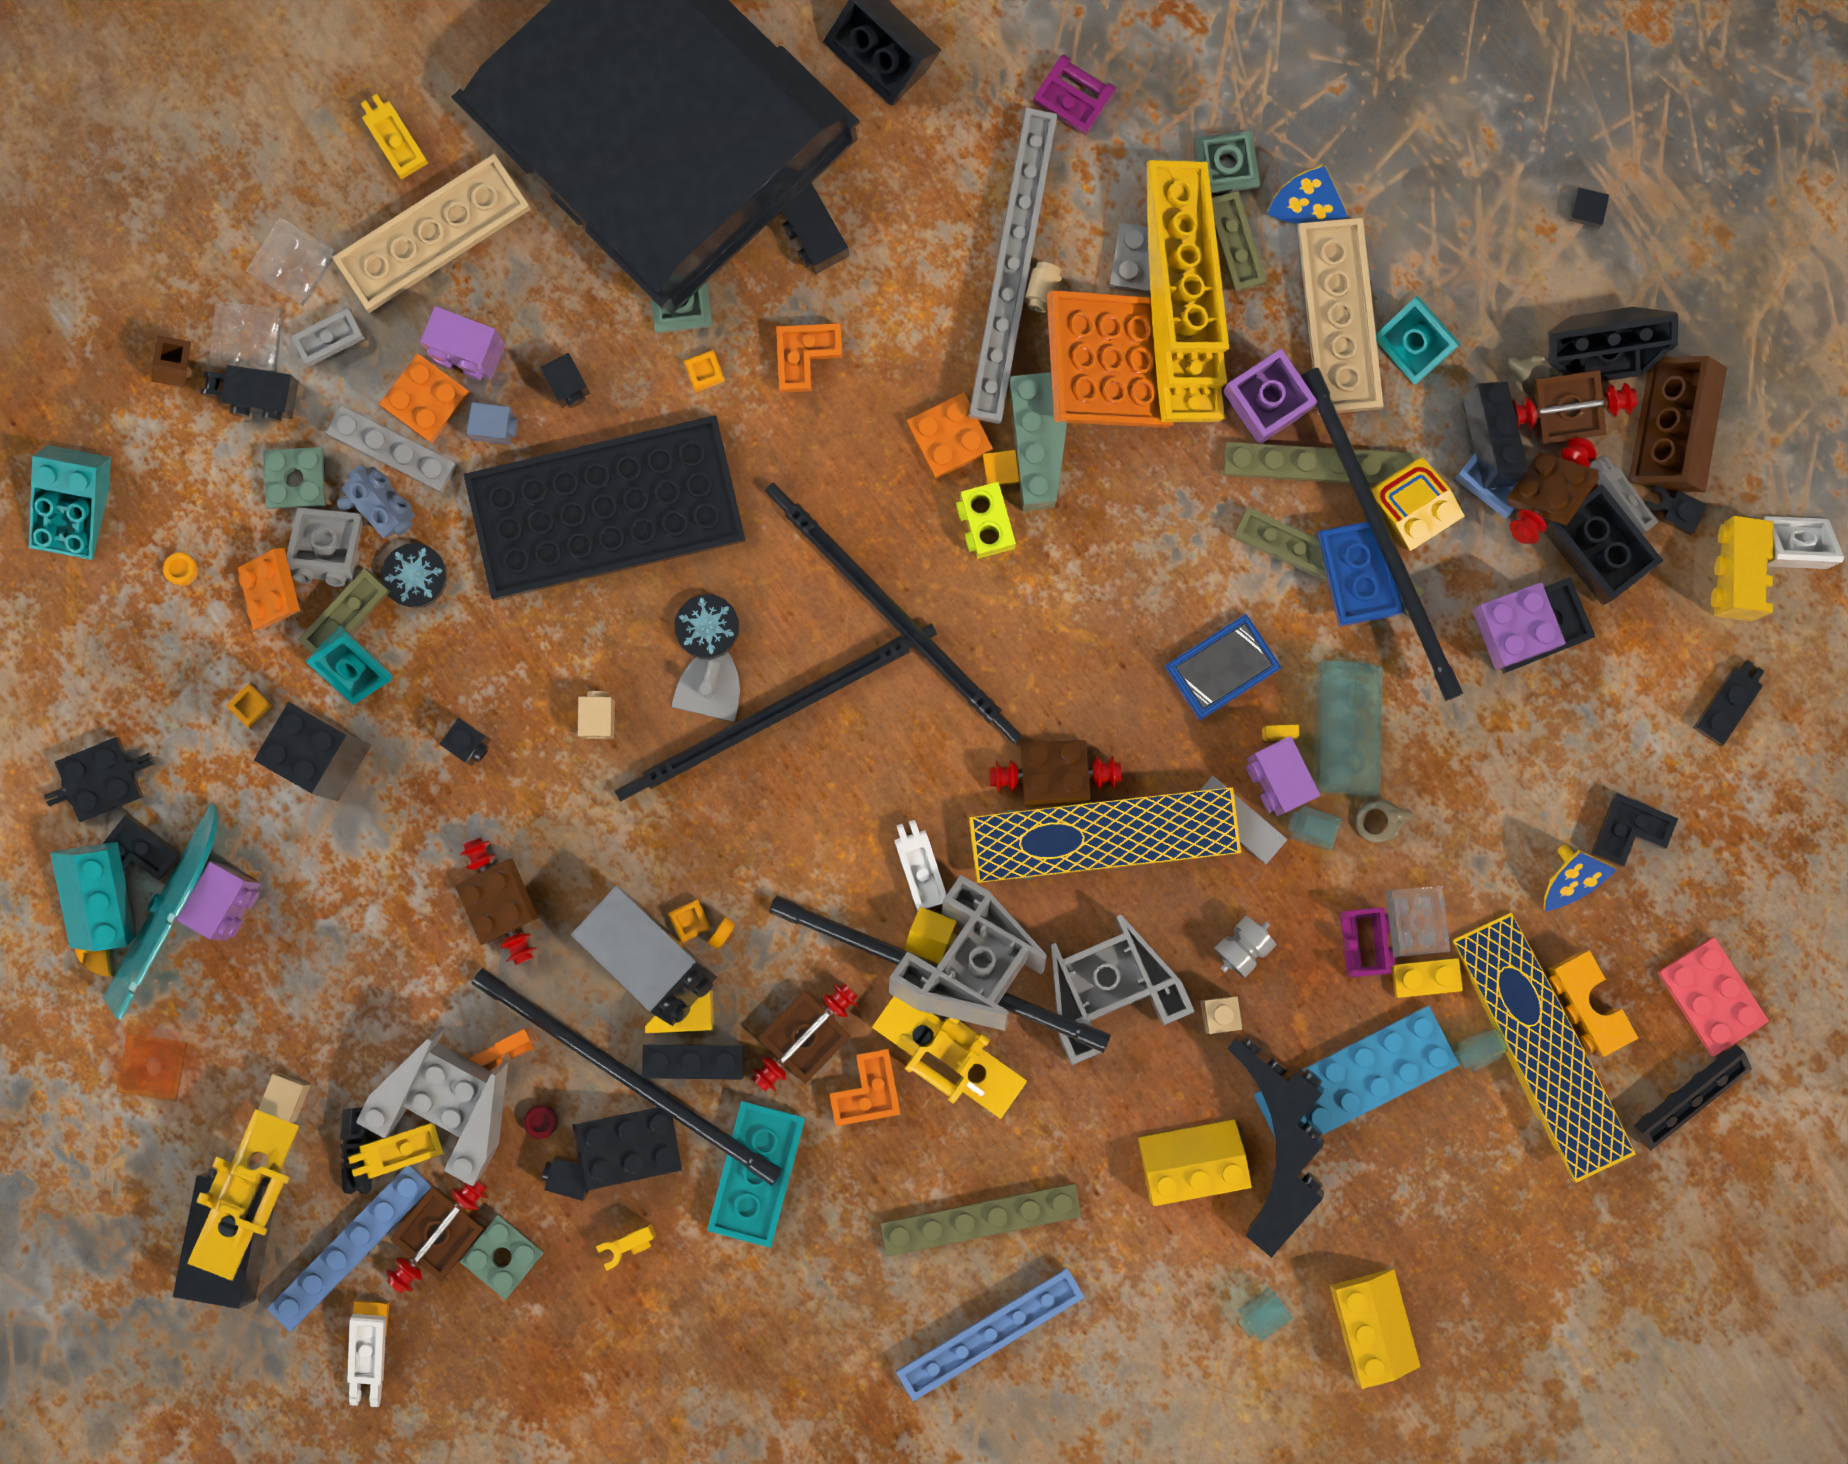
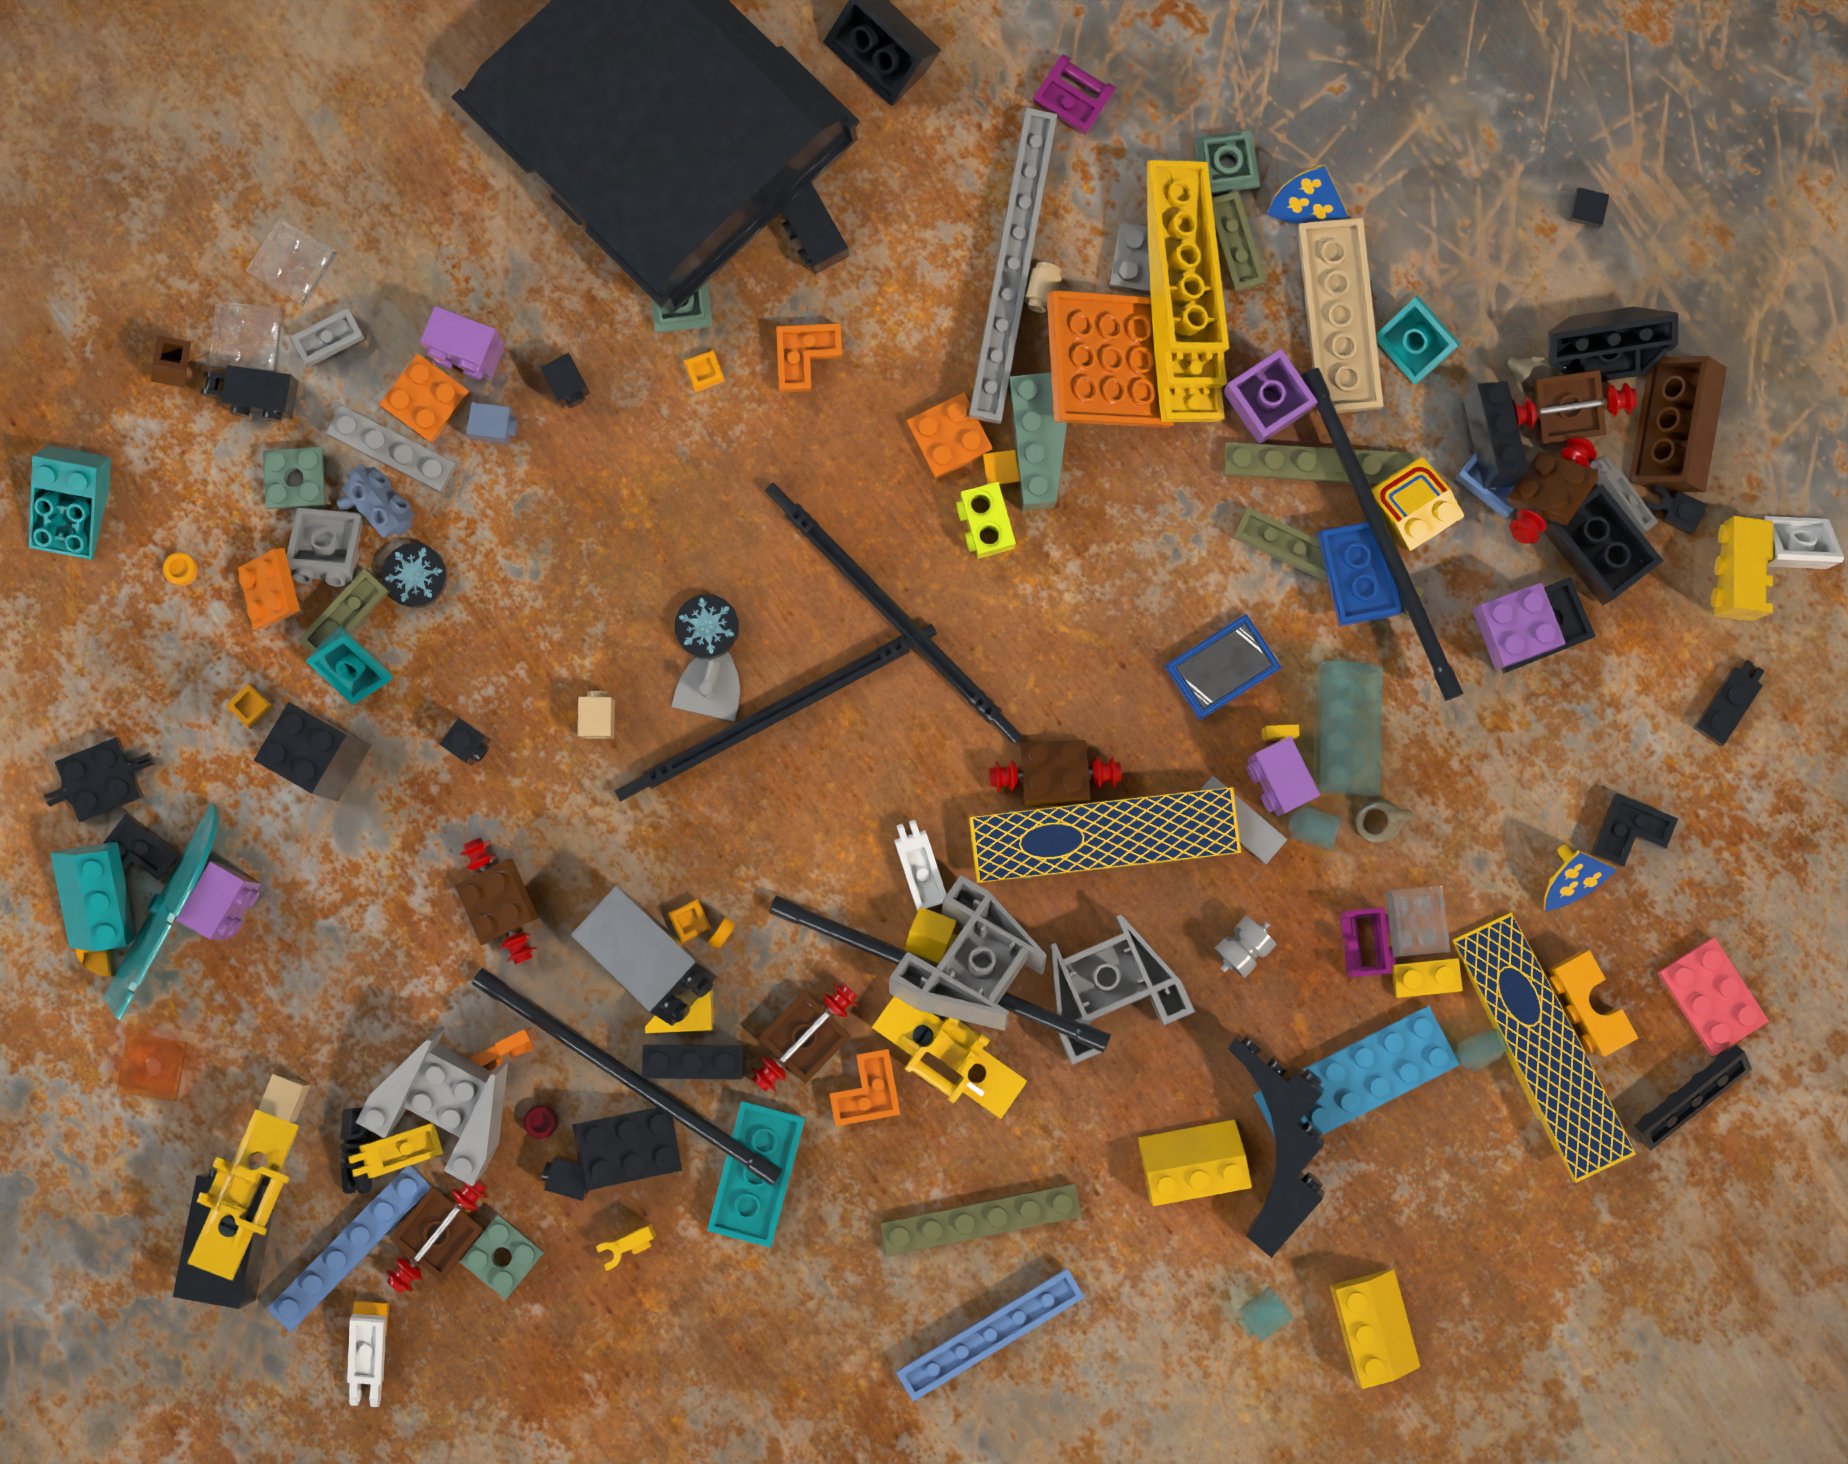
tan plate [332,153,531,313] -> none
yellow hinge [361,93,428,180] -> none
black plate [463,415,746,601] -> none
tan brick [1200,996,1242,1034] -> none

